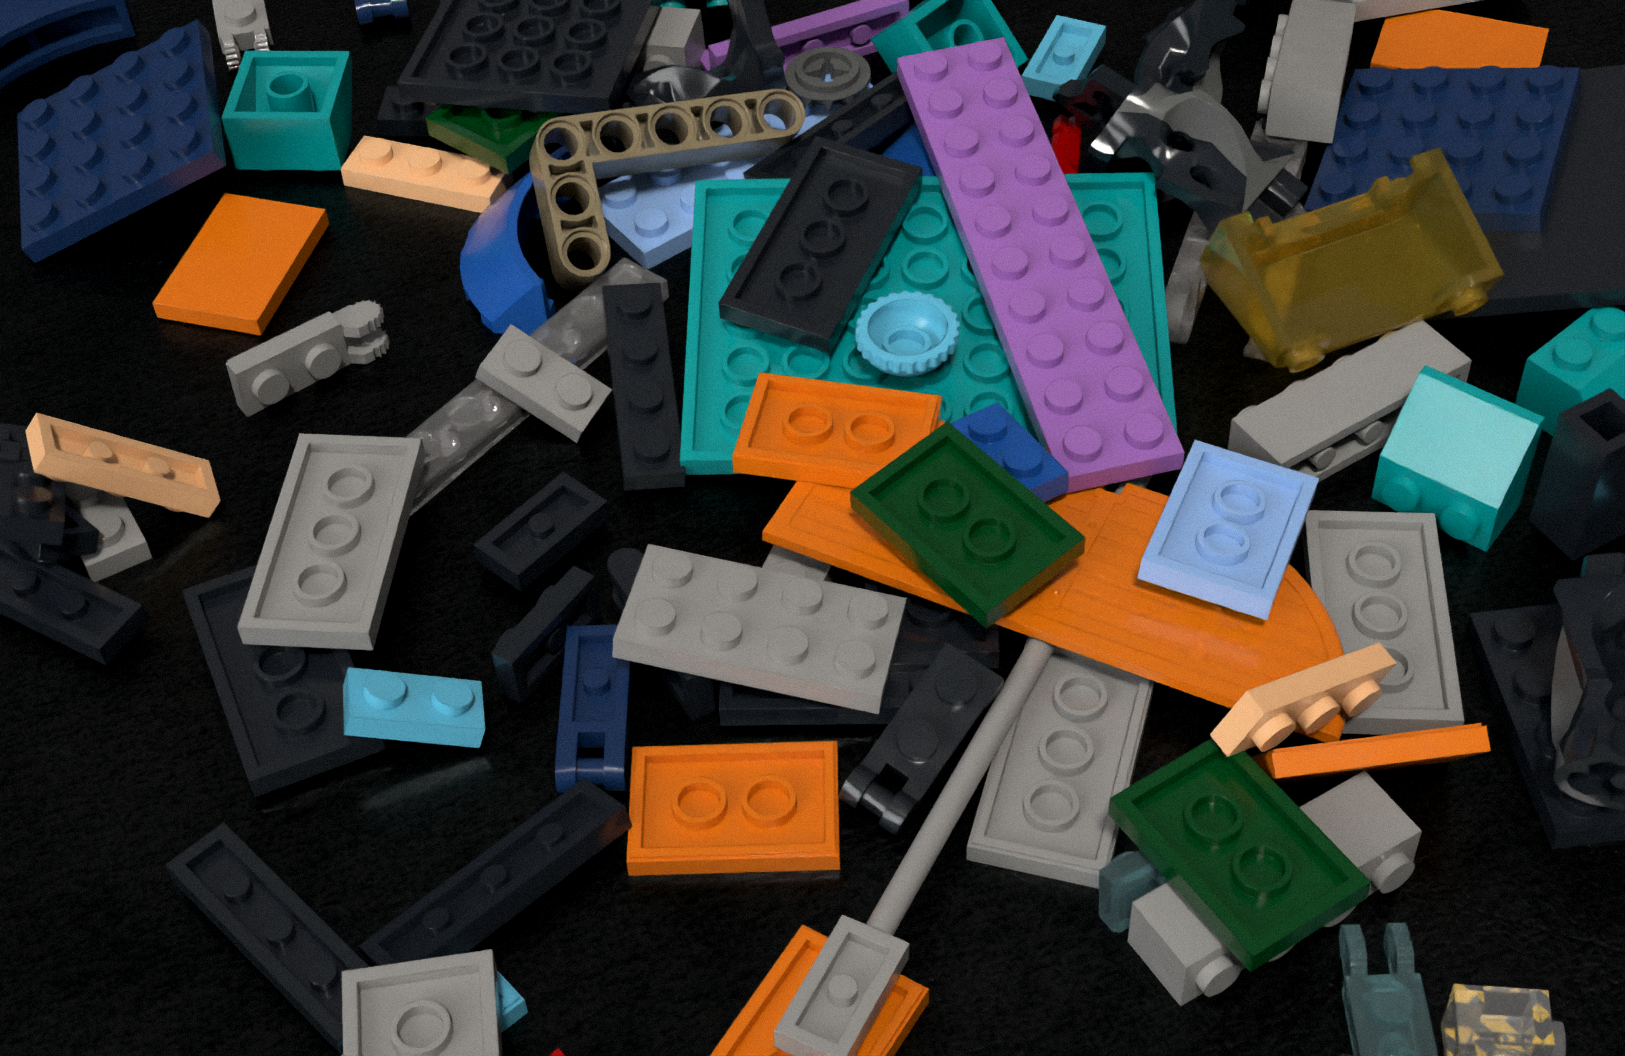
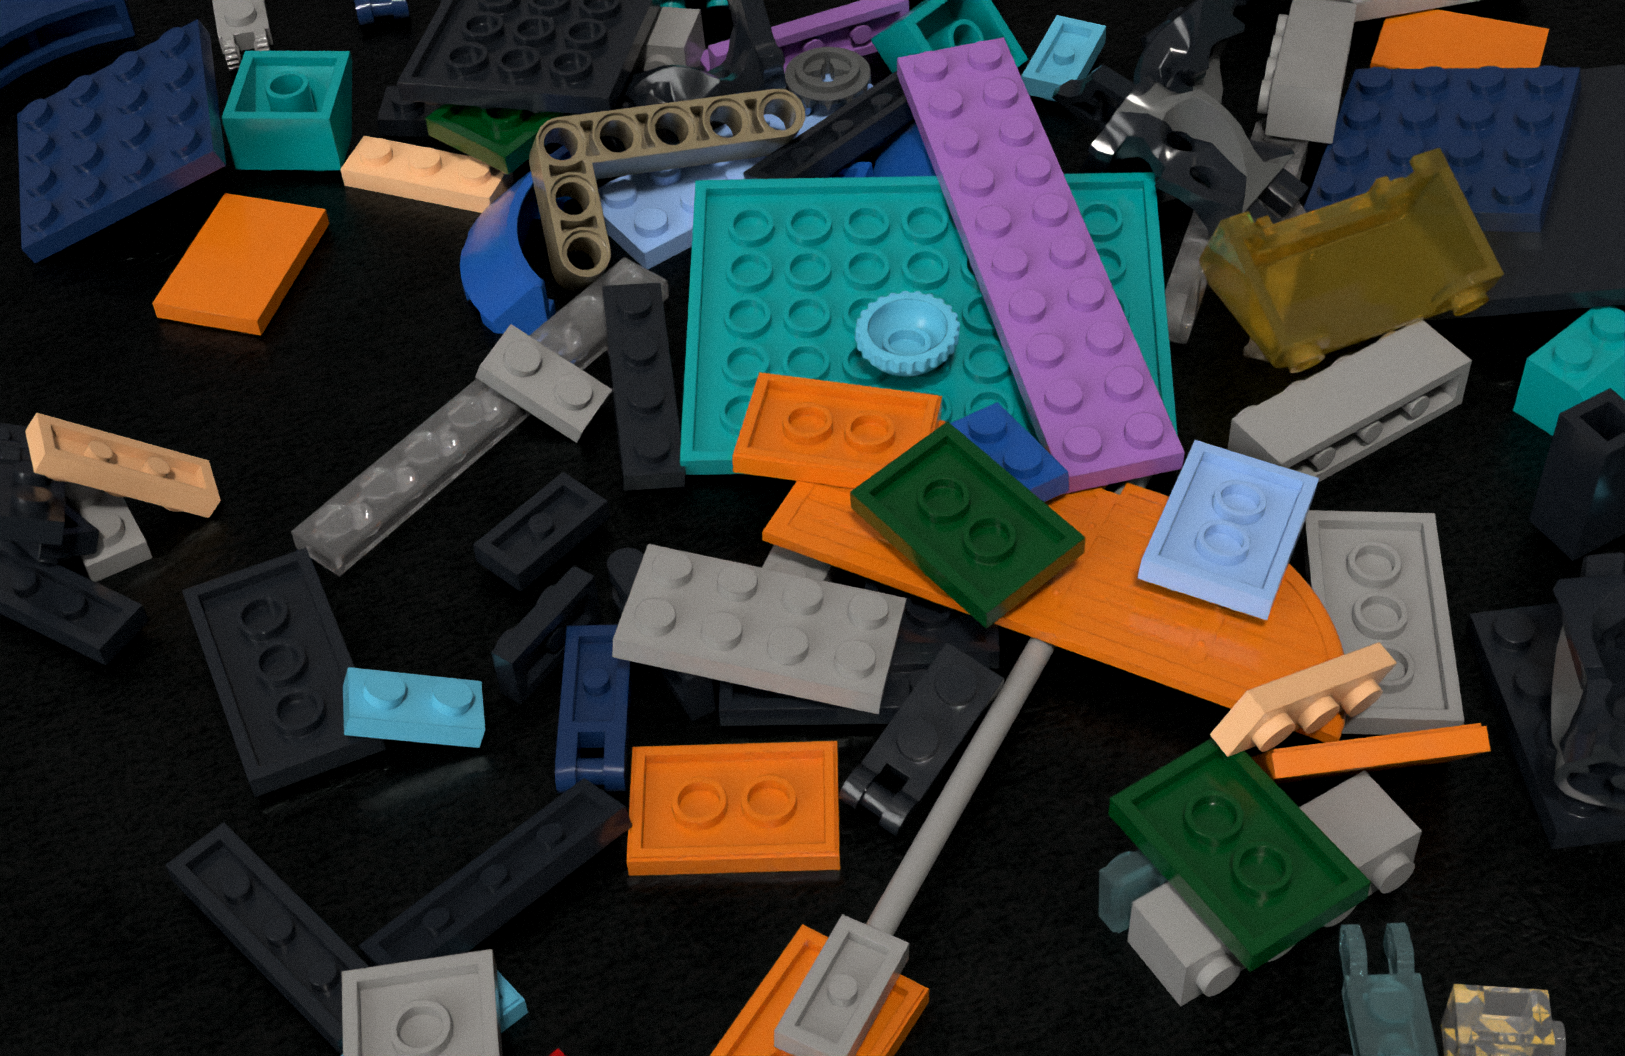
light grey hinge [226,300,390,417] -> none
light grey plate [237,433,426,650] -> none
black plate [718,136,922,354] -> none
light grey tile [967,636,1156,890] -> none
red axle [1051,115,1083,174] -> none
slope [1371,365,1545,552] -> none

